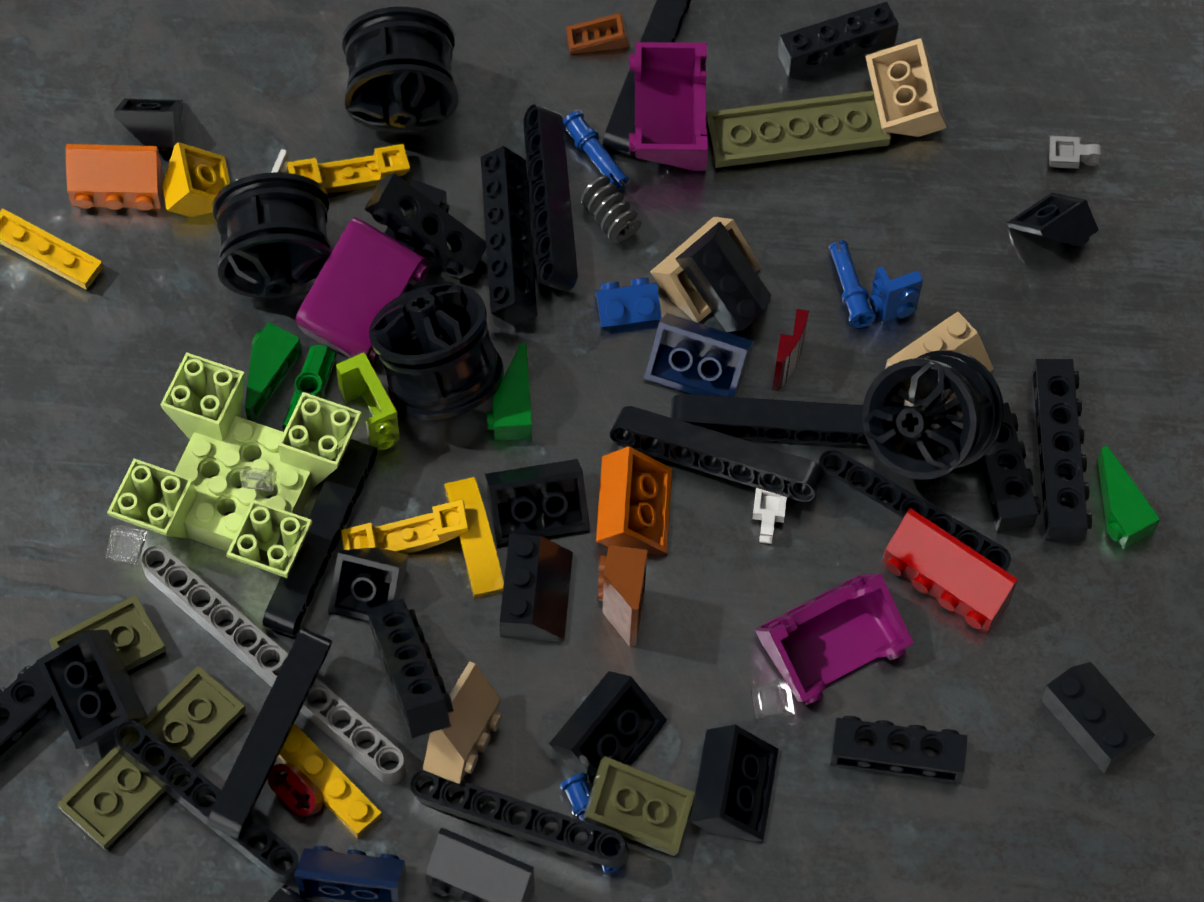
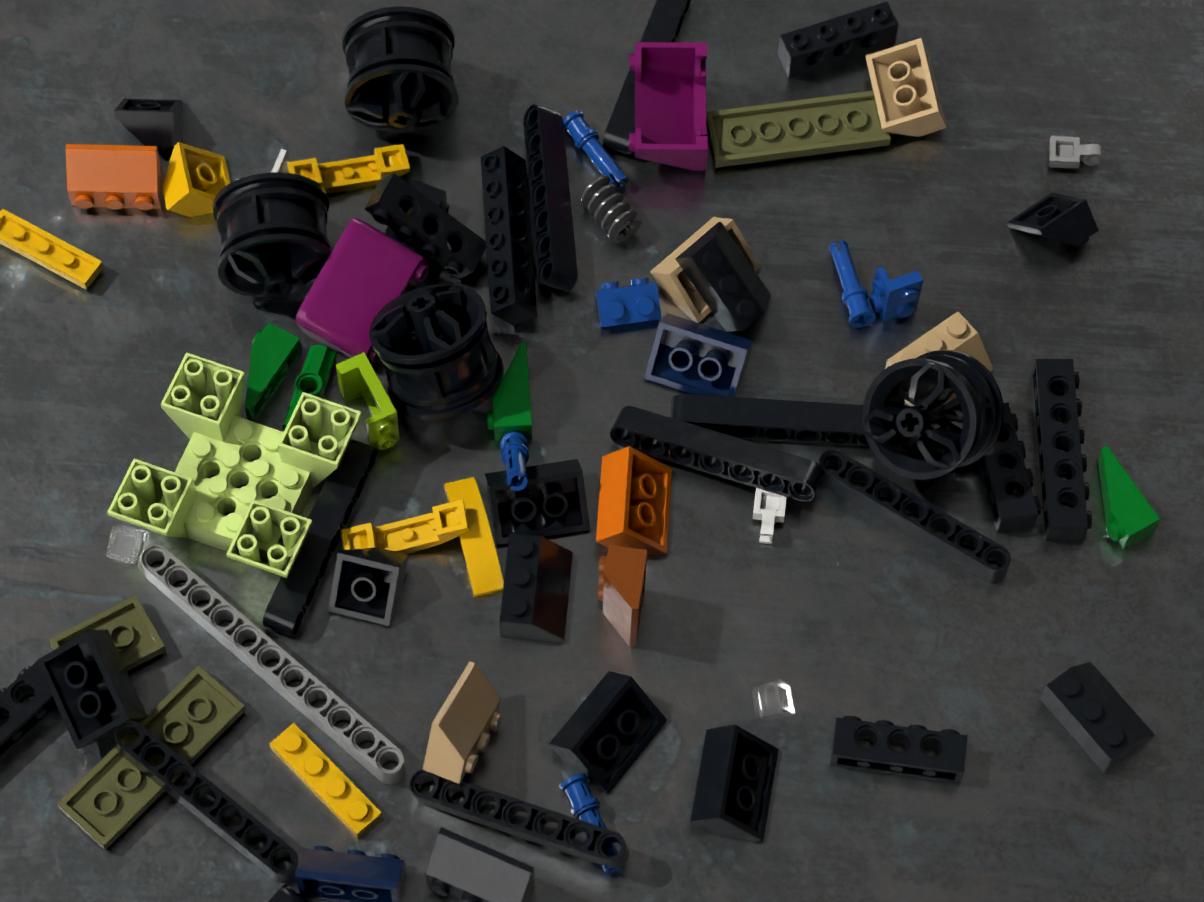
black beam [206,627,332,839] -> none
clear slope [240,466,277,492] -> none
dark red beam [267,763,324,816] -> none
black brick [366,599,454,738] -> none
dark orange slope [566,12,630,54] -> none
olive plate [583,756,695,856] -> none
magenta windscreen [755,573,914,704] -> none
dark red slope [772,309,809,391] -> none
slope [882,508,1018,633] -> none
none -> blue pin [500,431,529,491]

